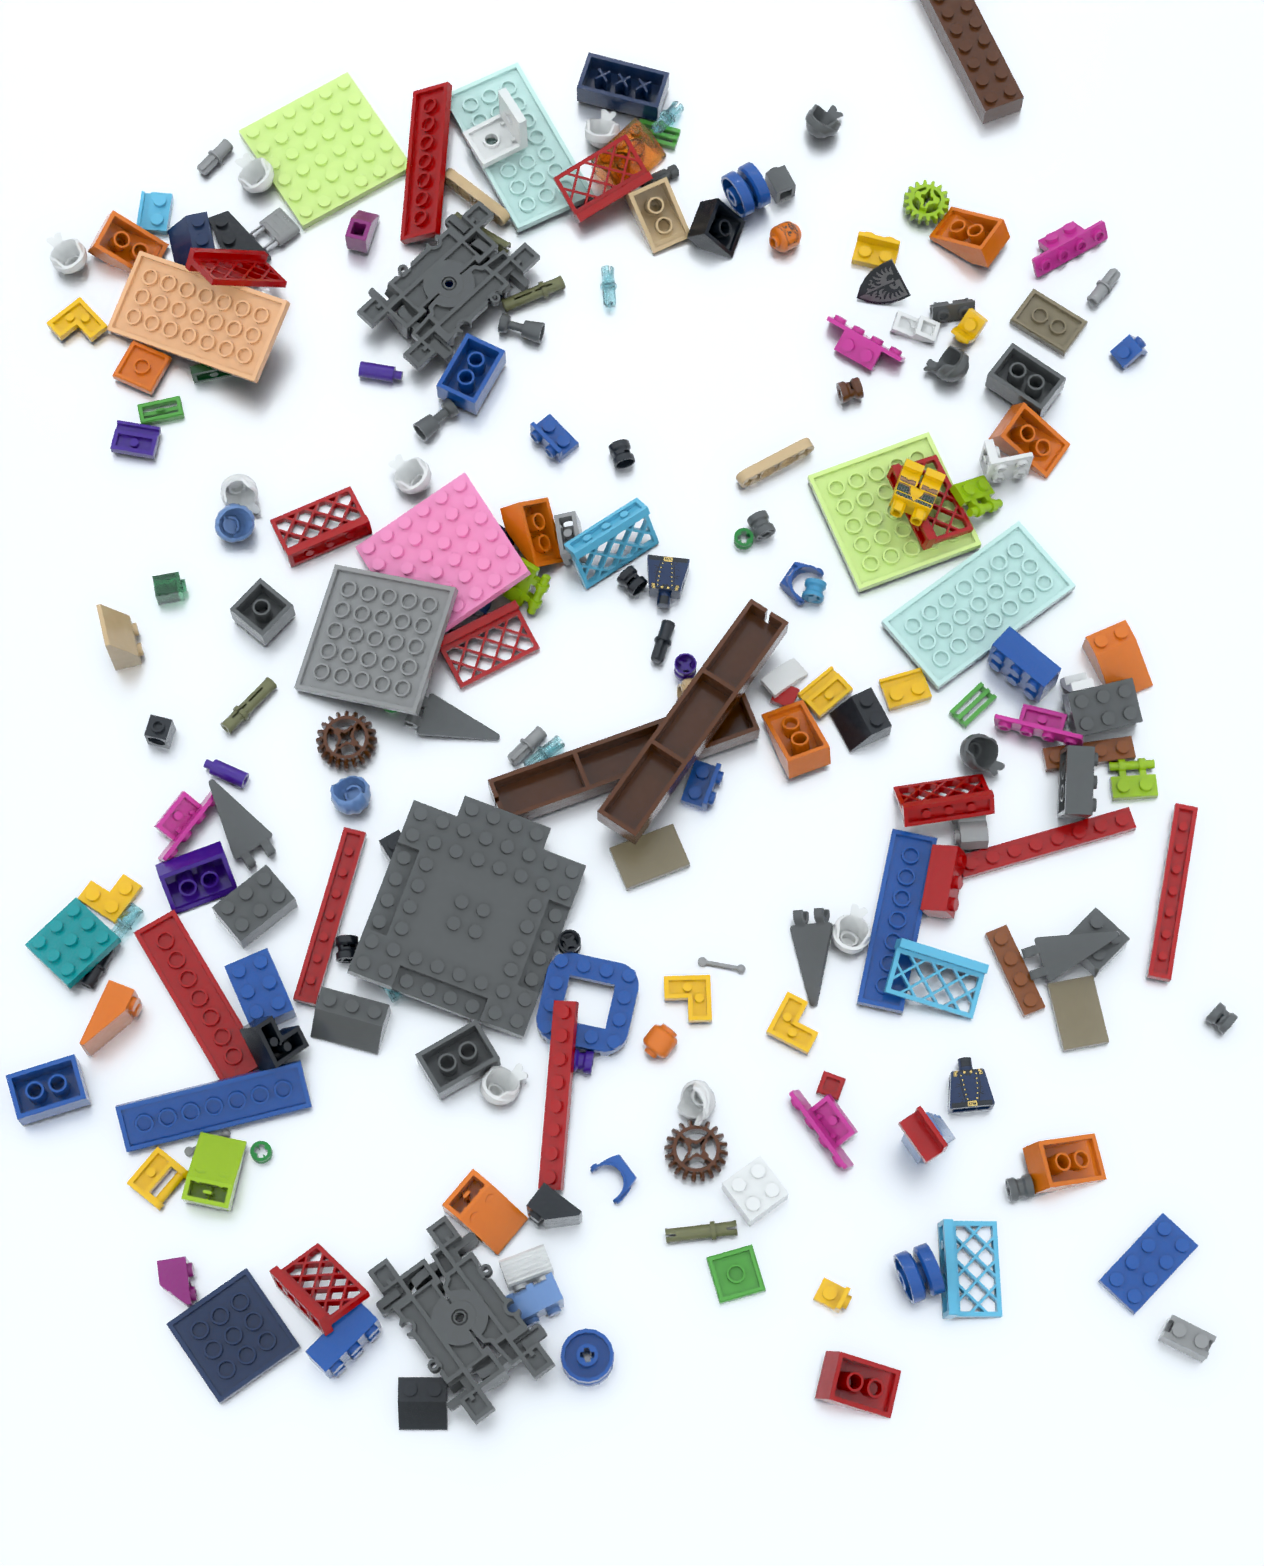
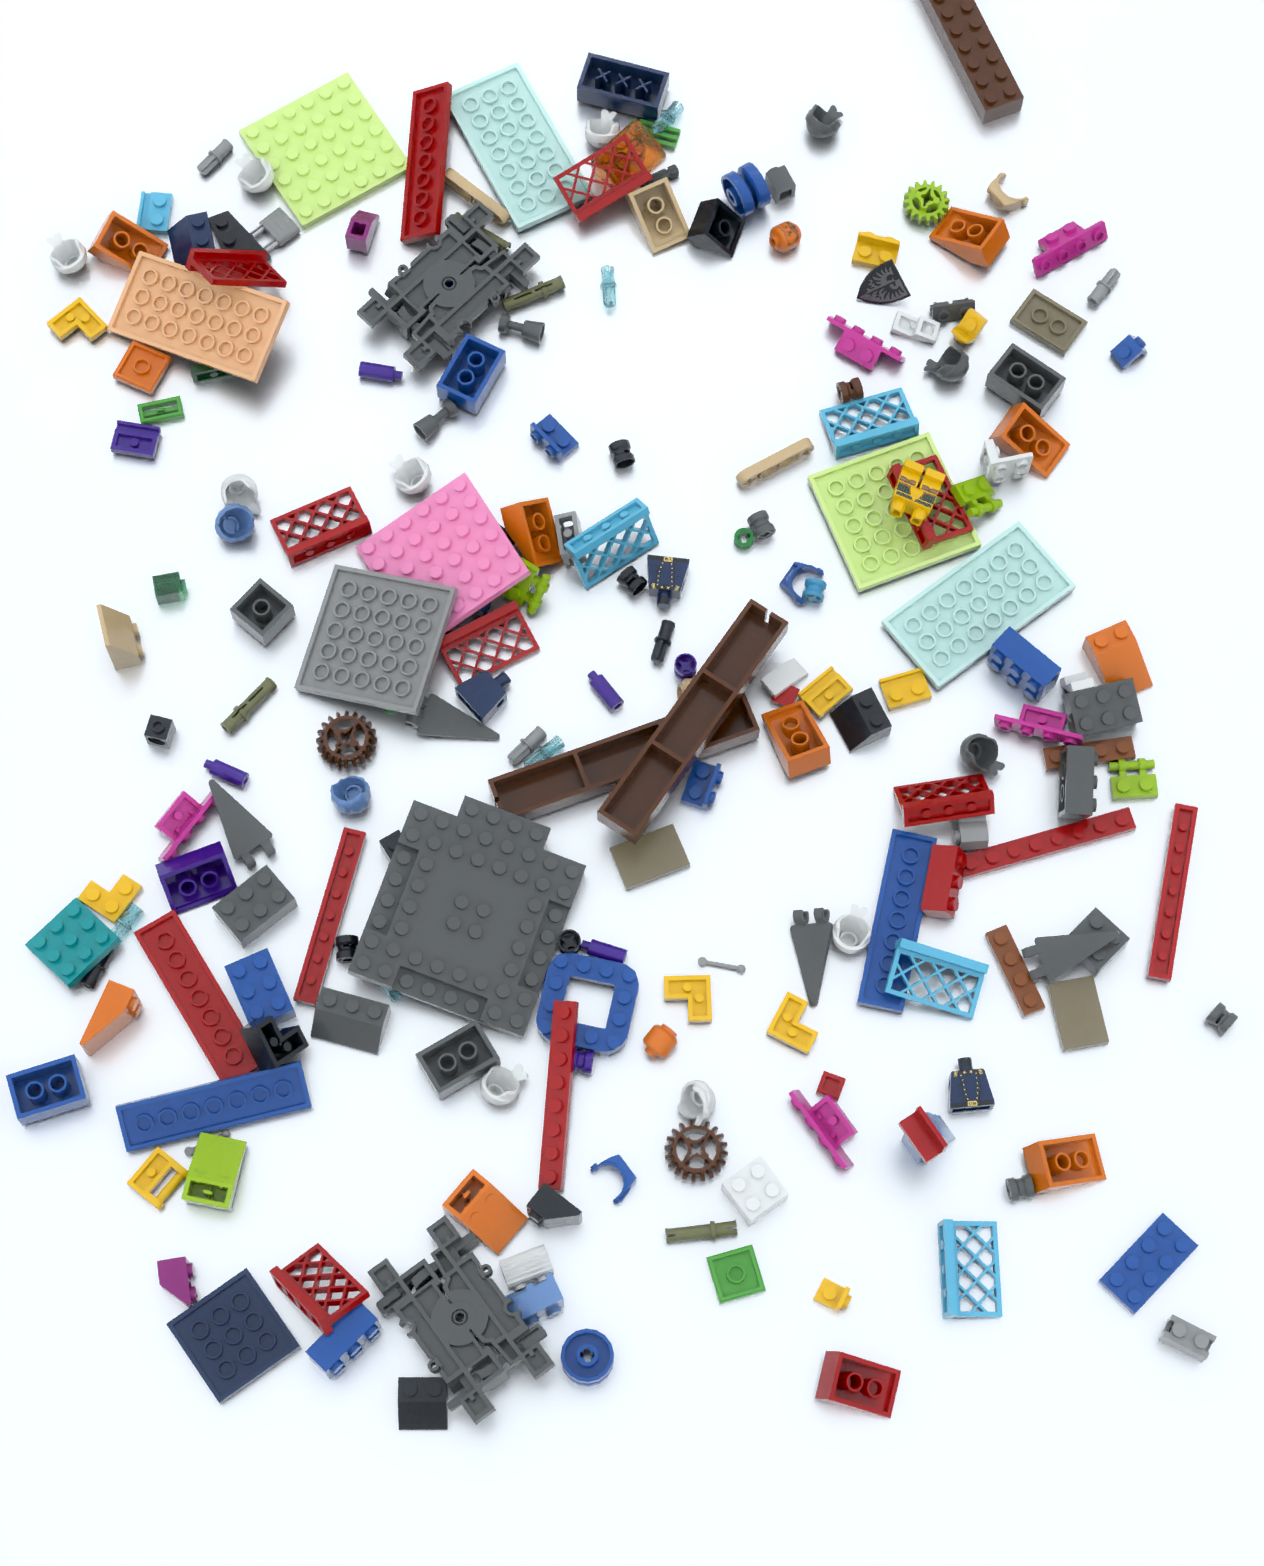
green bush [250,1141,273,1164] -> none
white bracket [463,87,528,169] -> none
blue wheel [893,1243,945,1304] -> none
bright green tile [949,682,997,729] -> none
none -> dark blue torso [455,671,511,725]
none -> dark purple cylinder [580,939,628,964]
none -> dark purple cylinder [587,670,624,712]
none -> medium azure fence [819,387,919,459]
none -> tan helmet [986,172,1029,210]

